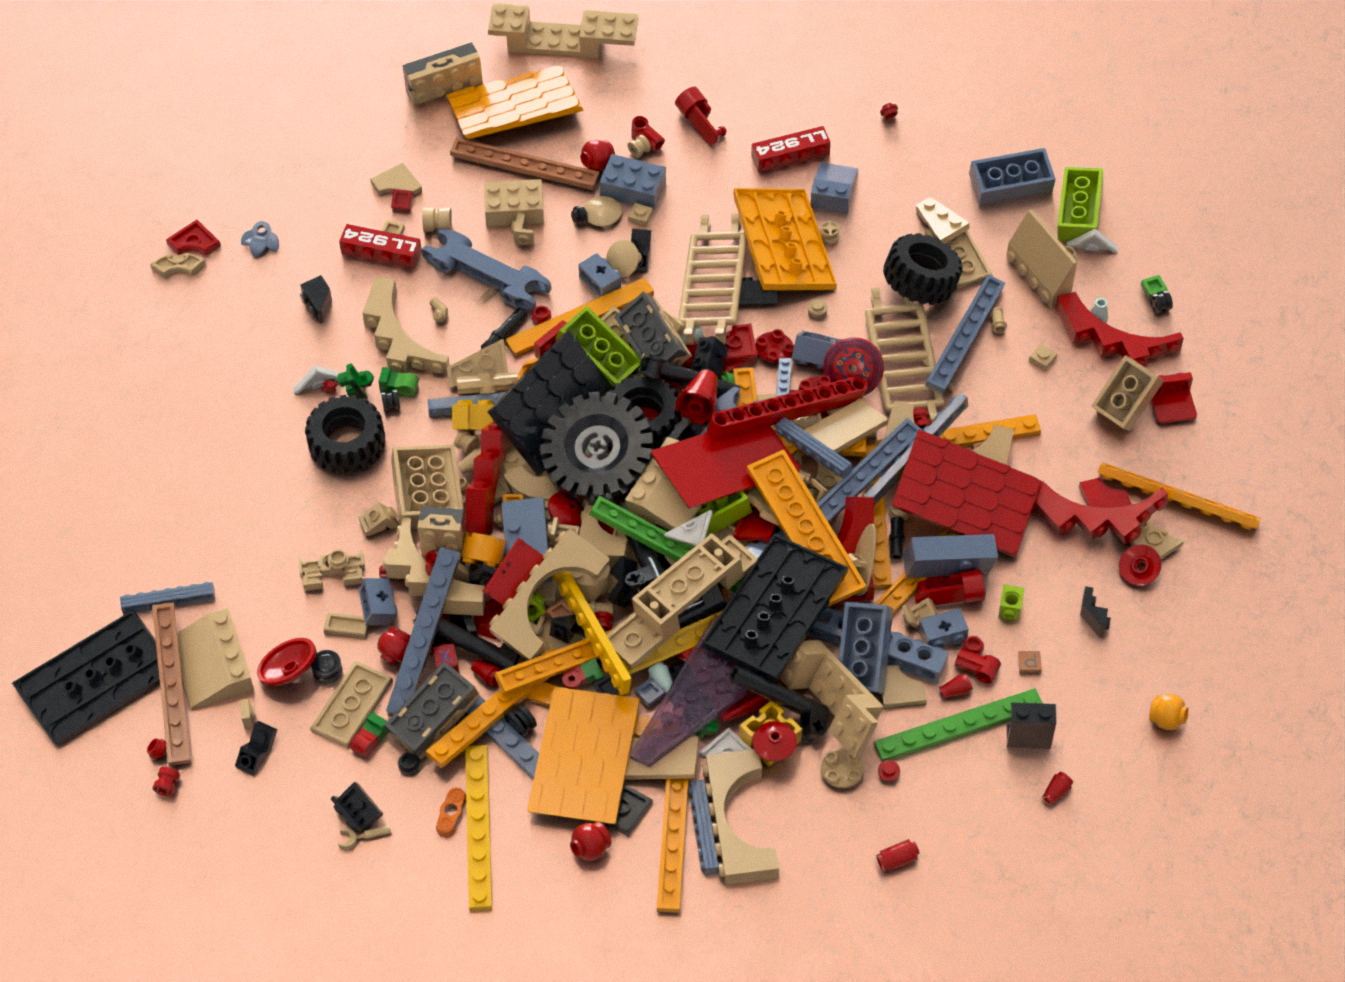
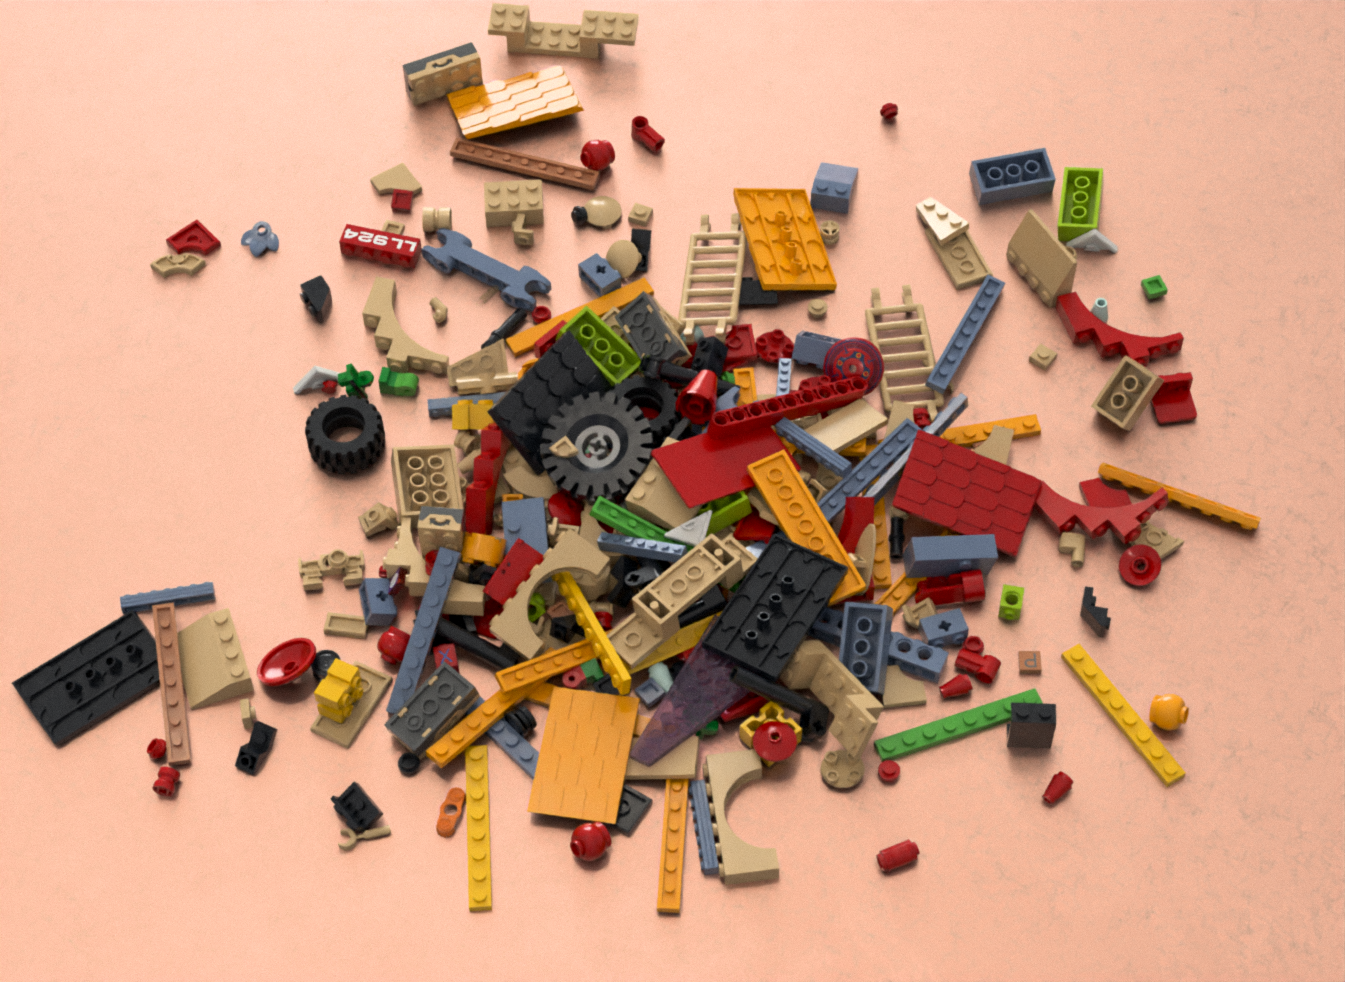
leg [350,712,389,758] -> none
black wheel [380,389,400,412] -> none
red cone [471,660,501,687] -> none
sand blue brick [599,154,666,210] -> none
tan wheel [627,135,651,159] -> none
red piece [675,86,727,145] -> none
white tile [699,728,751,758] -> none
red brick [751,126,831,173] -> none
black tyre [883,233,963,305] -> none
tan pin [990,307,1007,333] -> none
black wheel [1150,290,1173,313] -> none
none -> yellow brick [314,658,364,724]
none -> clear red tile [388,567,407,597]
none -> tan tile [549,436,579,458]
none -> sand blue piece [597,532,688,562]
none -> tan piece [1059,531,1086,567]
none -> yellow plate [1061,643,1186,787]

